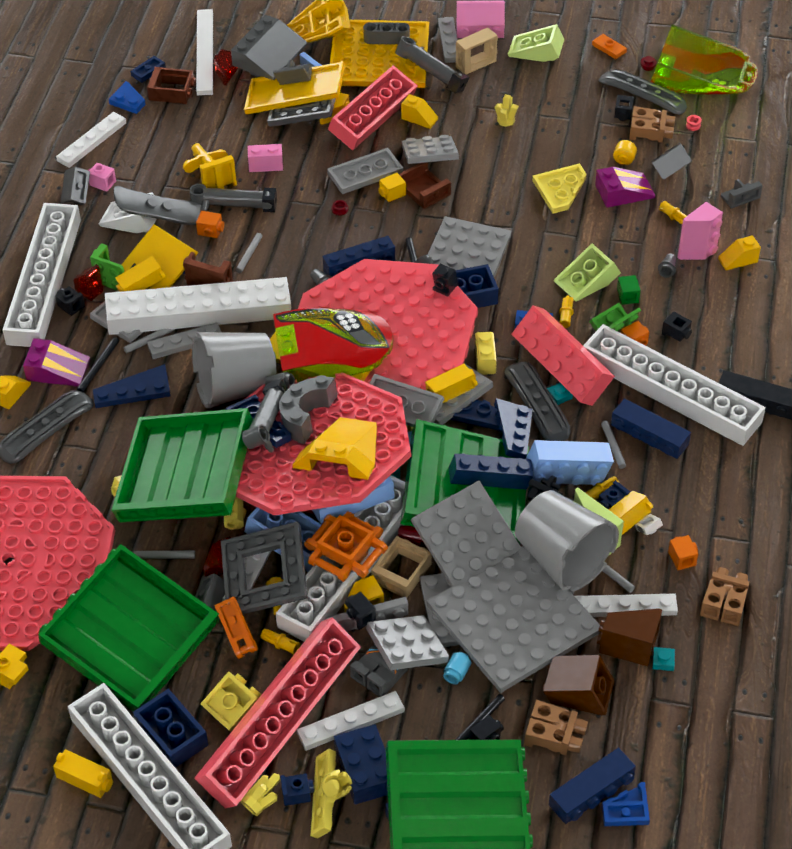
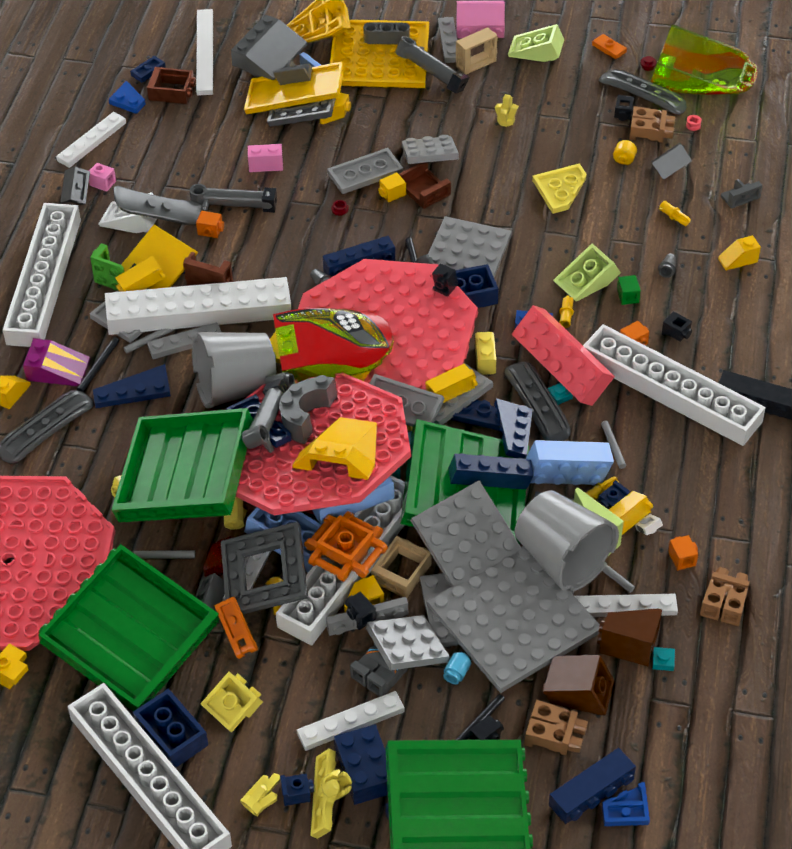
yellow brick [53,749,113,798] -> none
black brick [55,286,85,316] -> none
clear red slope [73,264,103,301] -> none
yellow piece [183,143,237,189] -> none
coral brick [194,617,361,809] -> none
clear red slope [213,49,238,85] -> none
light grey bar [236,233,262,273] -> none
yellow axle [260,629,301,655] -> none
coral brick [328,65,418,150] -> none
dark red brick [398,525,424,546] -> none
yellow slope [401,94,438,129] -> none
black hips [527,475,563,501] -> none
bright green bracket [589,303,642,331] -> none
magenta slope [595,167,656,208] -> none
dark blue brick [611,398,691,459] -> none
bright pink slope [678,202,723,260] -> none

